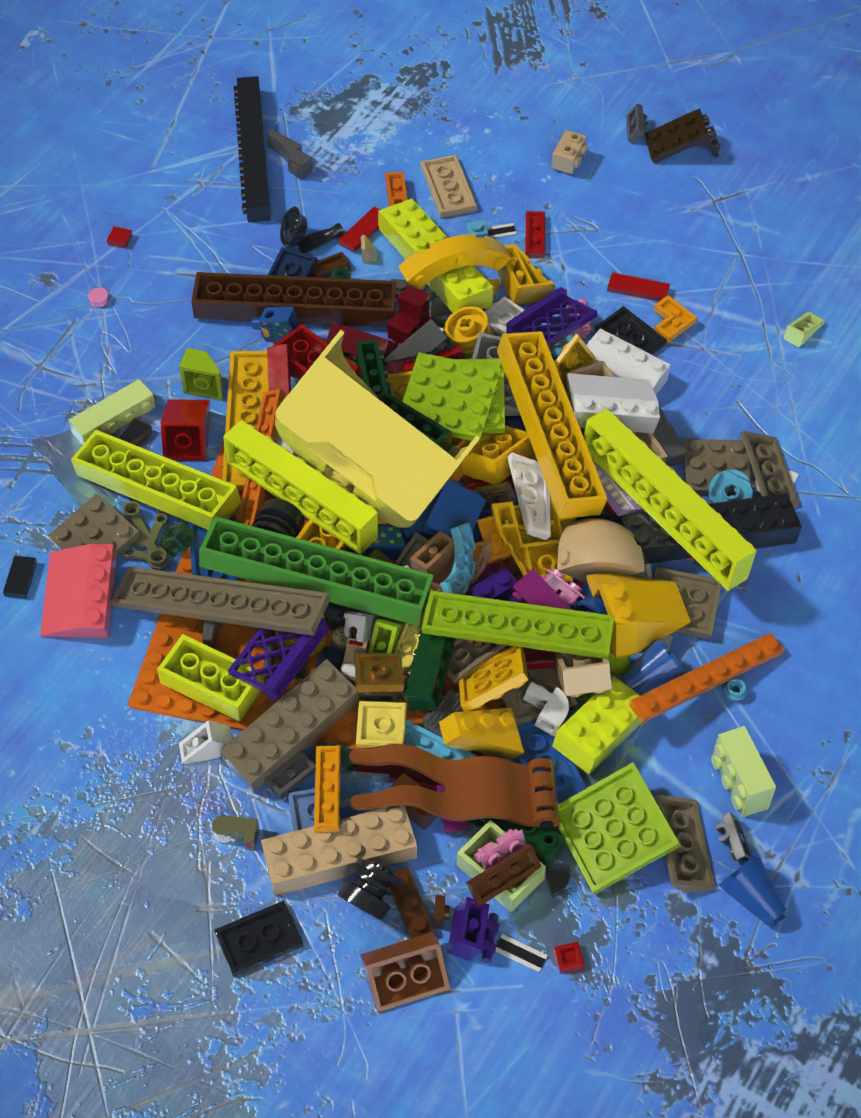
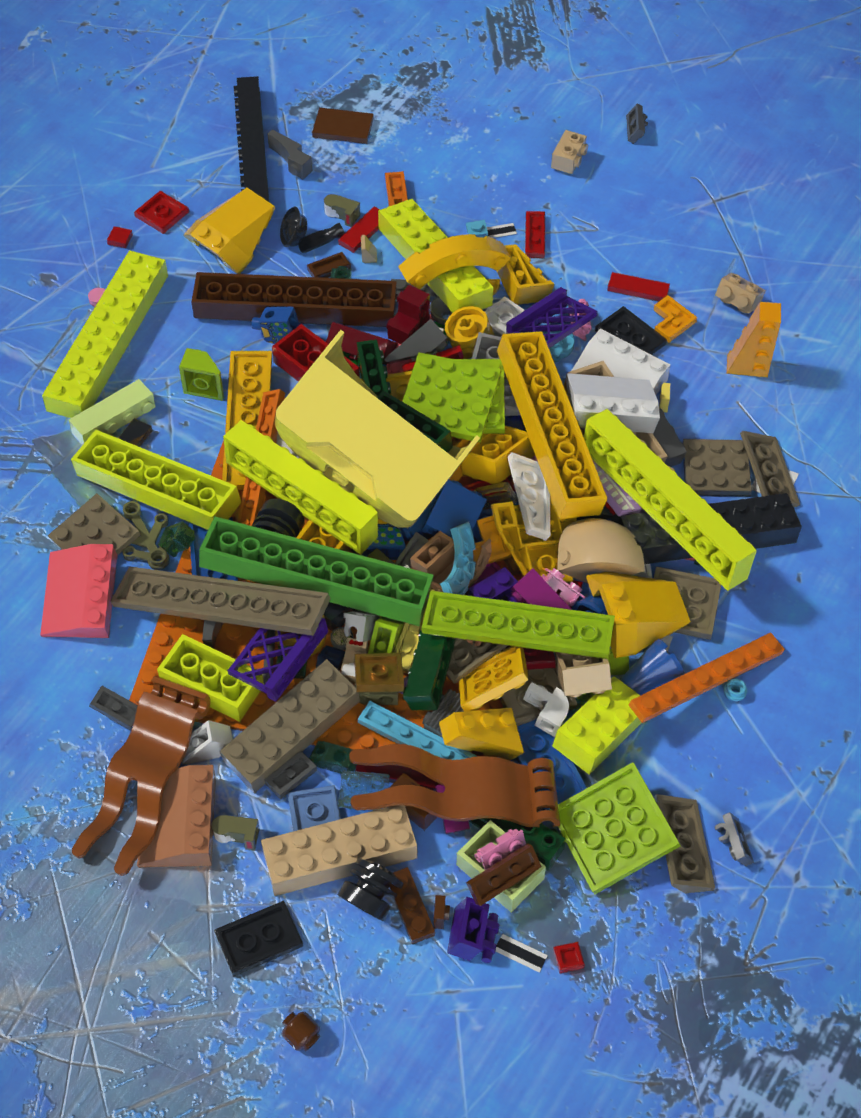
black tile [3,555,37,599] -> none
red slope [160,399,211,461] -> none
red tile [267,344,291,399] -> none
dark blue plate [268,247,318,277] -> none
light orange tile [314,745,341,832] -> none
light yellow plate [356,701,407,748] -> none
dark orange slope [360,932,451,1013] -> none
tan tile [420,155,477,219] -> none
pearl dark grey tile [546,867,571,897] -> none
yellow slope [554,334,596,385] -> none
dark brown bracket [645,108,721,164] -> none
medium azure plate [708,469,753,503] -> none
yellowish green brick [711,726,776,818] -> none
blue cone [719,855,786,926] -> none
yellowish green slope [784,312,825,347] -> none
none -> neon yellow brick [42,250,168,418]
none -> dark orange flag [72,676,211,876]
none -> dark grey plate [89,685,138,730]
none -> red tile [134,191,189,234]
none -> nougat slope [137,765,216,867]
none -> yellow wedge [184,188,275,274]
none -> reddish brown head [282,1011,321,1051]
none -> reddish brown tile [312,107,374,144]
none -> olive leg [324,194,360,227]
none -> light yellow tile [659,383,670,413]
none -> tan brick [715,273,766,313]
none -> light orange wedge [726,302,781,377]

